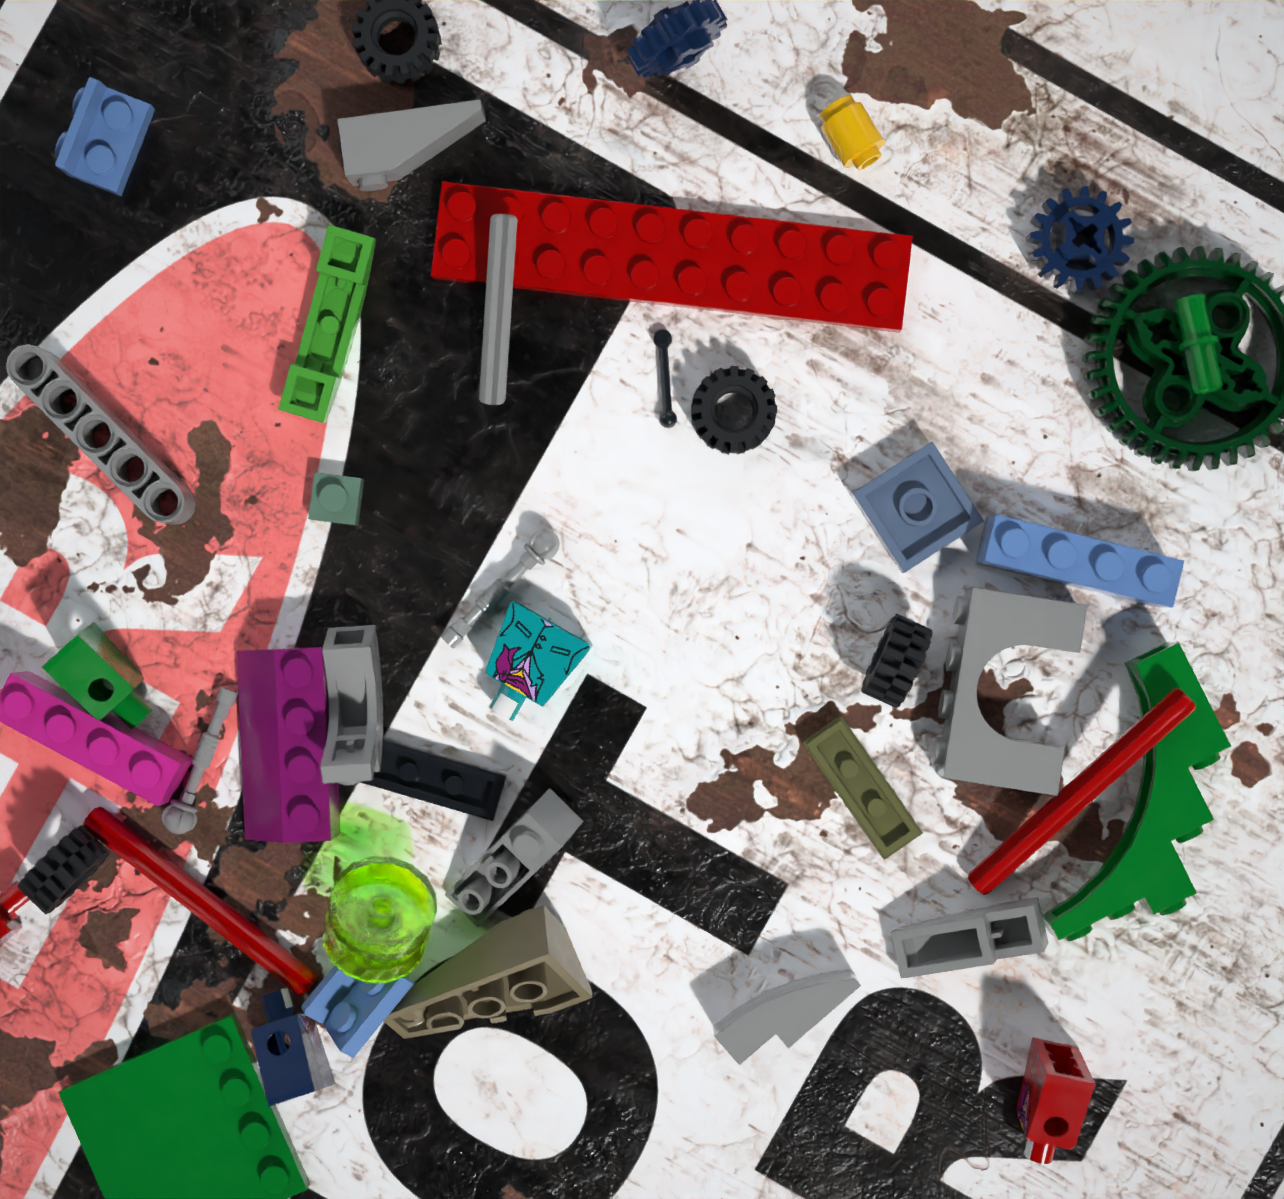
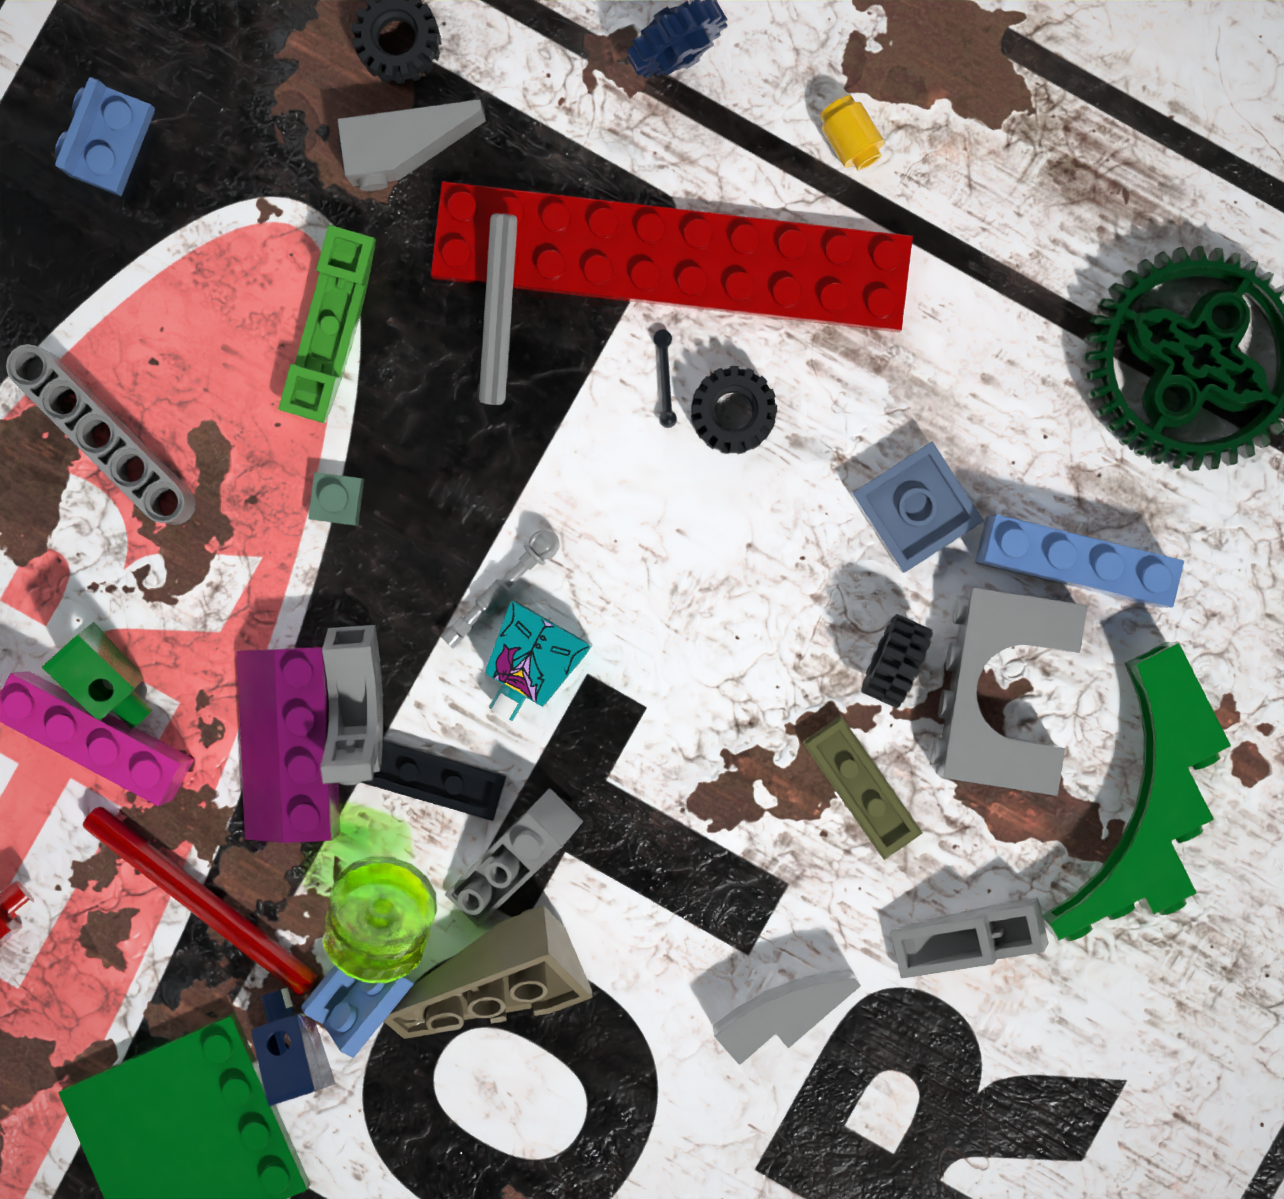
black tyre [17,825,110,915] -> none
light grey piece [162,686,238,834] -> none
red axle [967,688,1196,895] -> none
red torso [1017,1037,1095,1164] -> none
dark blue gear [1026,186,1134,293] -> none
green axle [1173,294,1222,394] -> none

